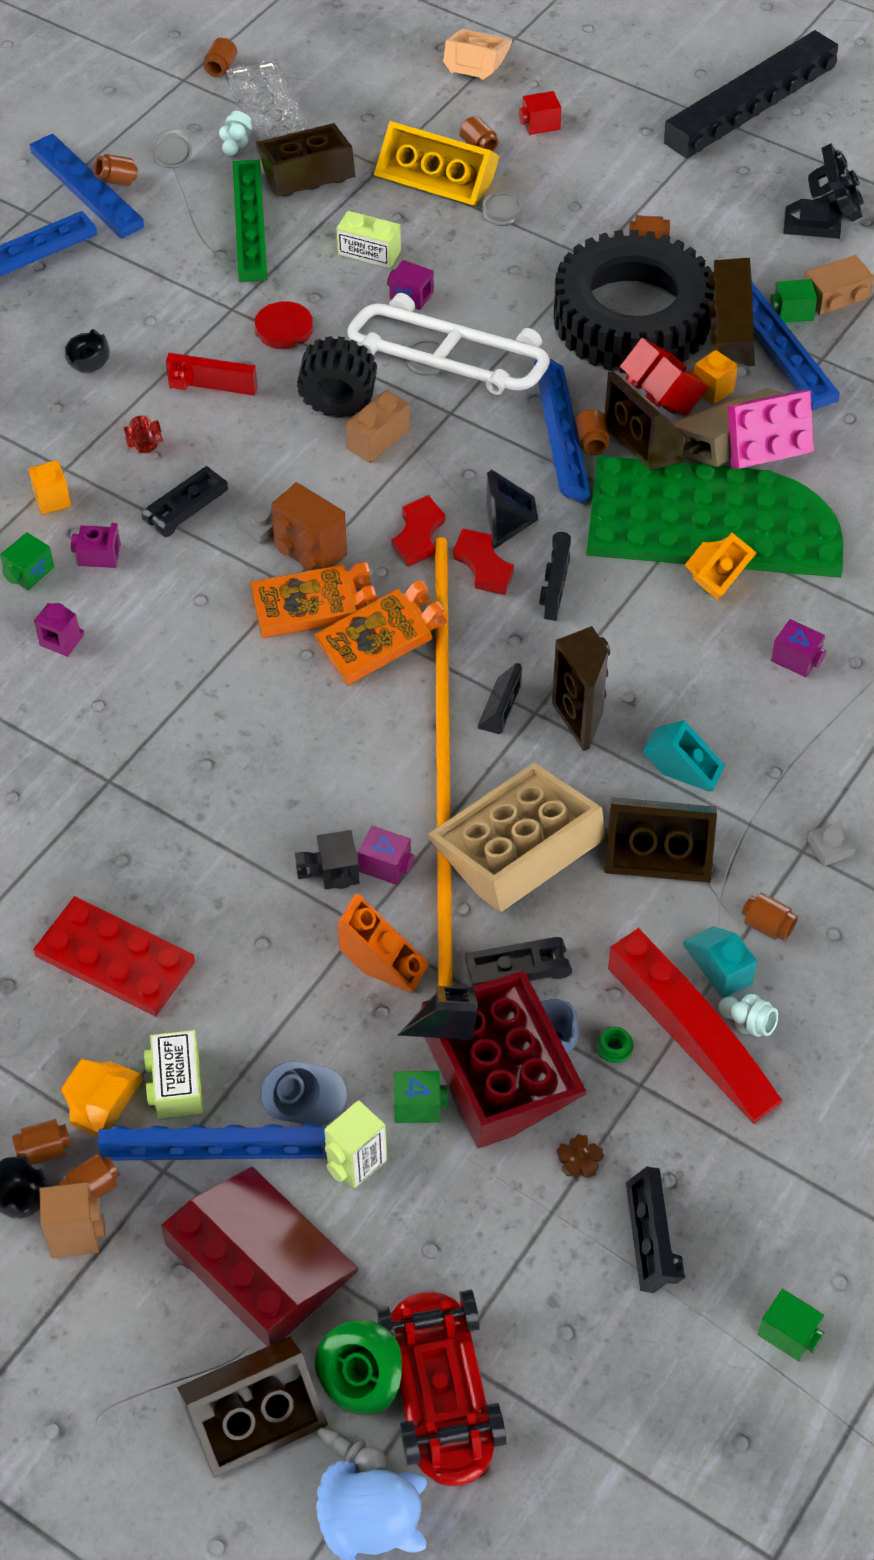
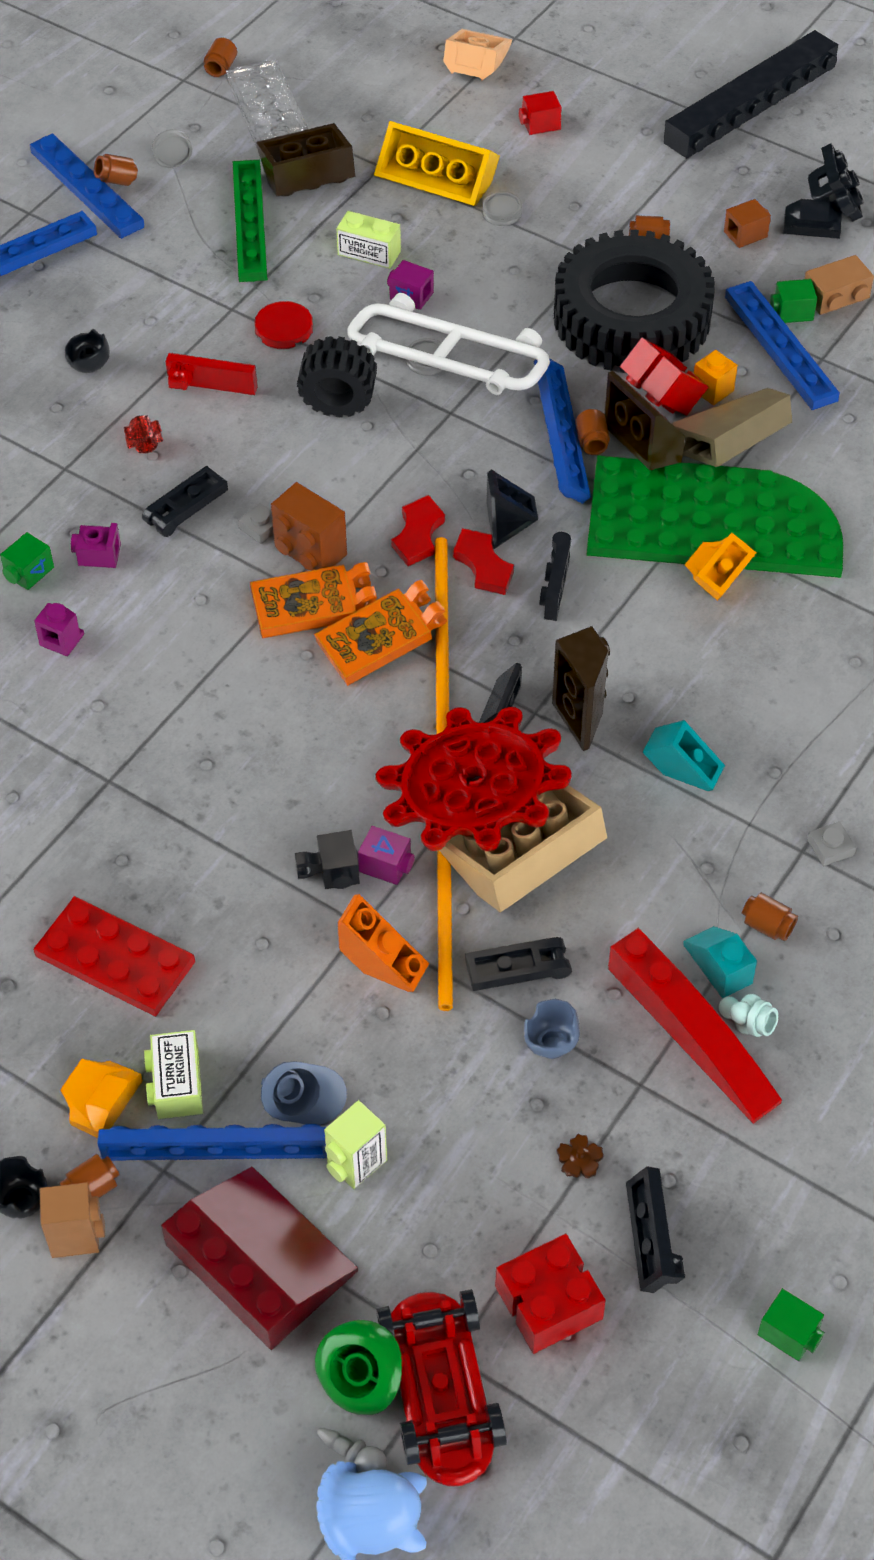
dark orange brick [12,1119,71,1166] -> none
light orange brick [28,460,71,515] -> none
dark brown slope [177,1336,328,1478] -> none
light aqua piece [219,111,252,156] -> none
medium nougat brick [346,390,410,463] -> none
green brick [394,1071,448,1123] -> none
black slope [397,985,478,1040] -> none
dark red slope [421,970,586,1149] -> none
dark orange brick [459,116,499,152] -> none
green plate [596,1027,634,1063] -> none
dark brown slope [605,797,717,883] -> none
dark brown slope [708,258,755,366] -> none
plate [727,390,814,469] -> none
magenta brick [771,619,826,677] -> none
none -> red plate [376,707,572,851]
none -> red piece [495,1233,606,1354]
none -> dark orange brick [724,199,771,248]

